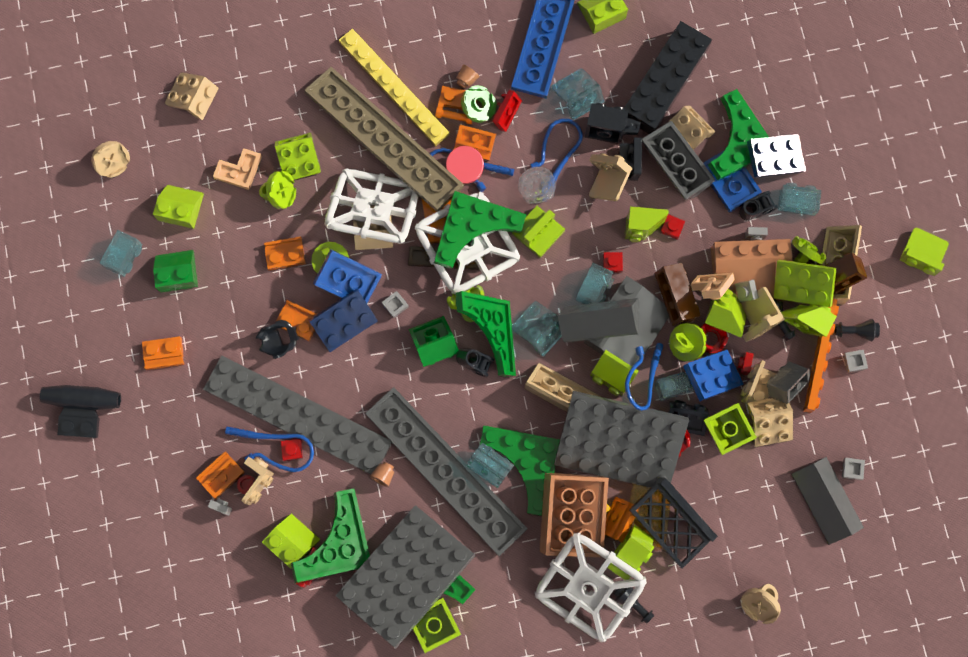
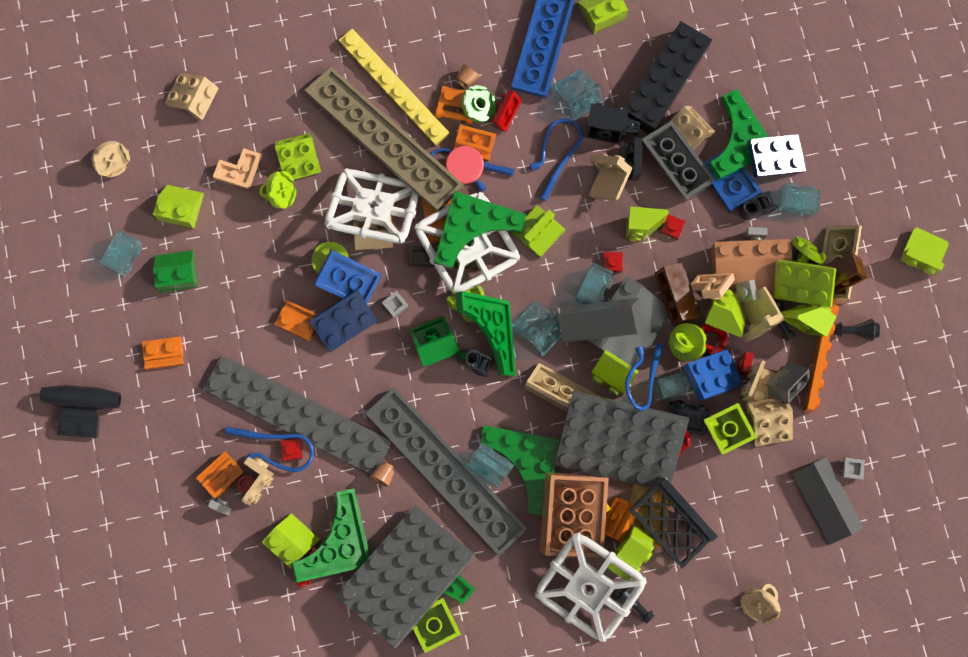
black helmet [255,320,300,359] -> none
orange plate [264,236,306,271] -> none
clear tile [518,167,556,204] -> none
light grey plate [843,350,868,373] -> none

